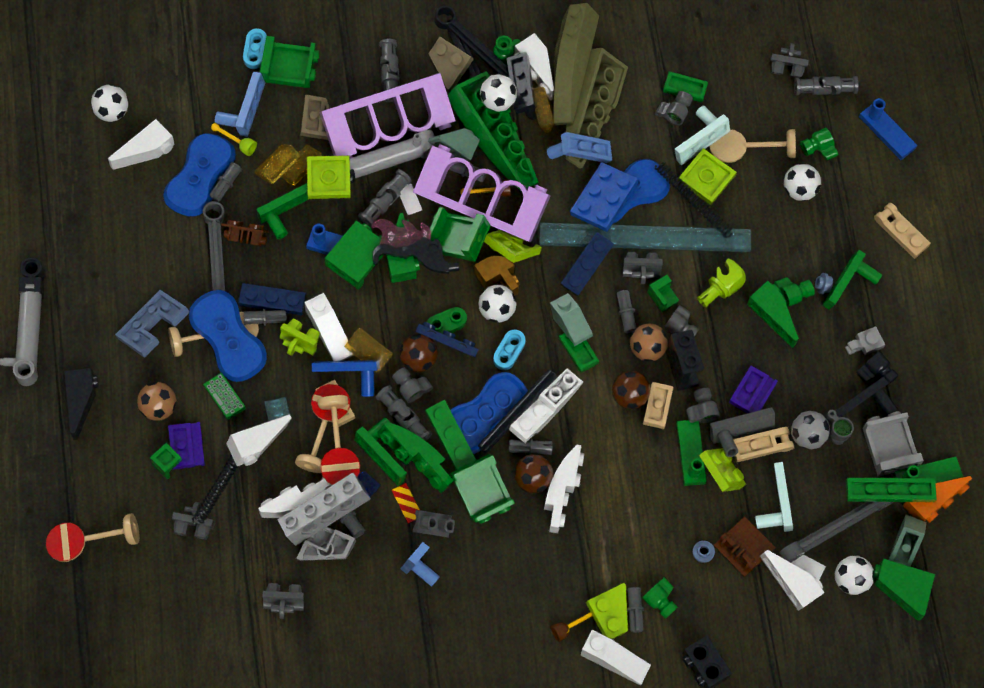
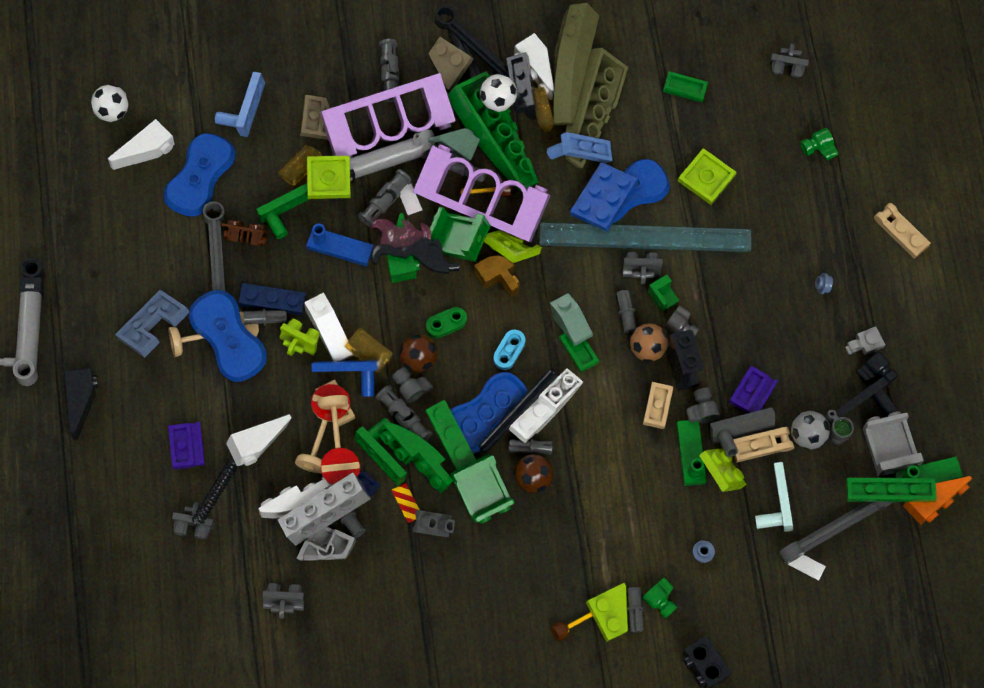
piece [46,513,140,562] -> none
medium nougat piece [137,382,177,421] -> none
green panel [150,443,182,479] -> none
tile [203,373,246,421] -> none
dark grey axle [210,162,242,202] -> none
lime hinge [211,123,257,156] -> none
medium azure plate [243,29,267,69] -> none
clear yellow slope [254,144,300,184] -> none
green panel [260,36,319,88] -> none
clear light blue tile [264,397,289,421] -> none
green panel [325,221,390,290] -> none
medium blue piece [400,542,440,587] -> none
dark blue plate [415,322,479,357] -> none
white piece [478,285,516,323] -> none
green piece [493,35,521,65] -> none
white slope [544,445,584,533] -> none
dark blue plate [560,232,614,297] -> none
white slope [580,630,651,686] -> none
reddish brown piece [612,371,650,409] -> none
dark grey piece [655,91,693,125] -> none
black piece [655,162,733,238] -> none
light aqua piece [675,106,730,166] -> none
lime piece [697,258,746,308] -> none
tan piece [710,129,796,163] -> none
reddish brown hinge [713,516,776,577] -> none
green slope [747,281,799,348] -> none
white slope [760,550,824,611] -> none
green piece [774,277,815,307] -> none
white piece [784,163,821,201] -> none
dark grey piece [794,76,858,95] -> none
green piece [822,250,882,310] -> none
white piece [835,556,875,595] -> none
blue piece [859,98,917,160] -> none
green slope [874,558,935,621] -> none
sand green slope [889,515,927,567] -> none

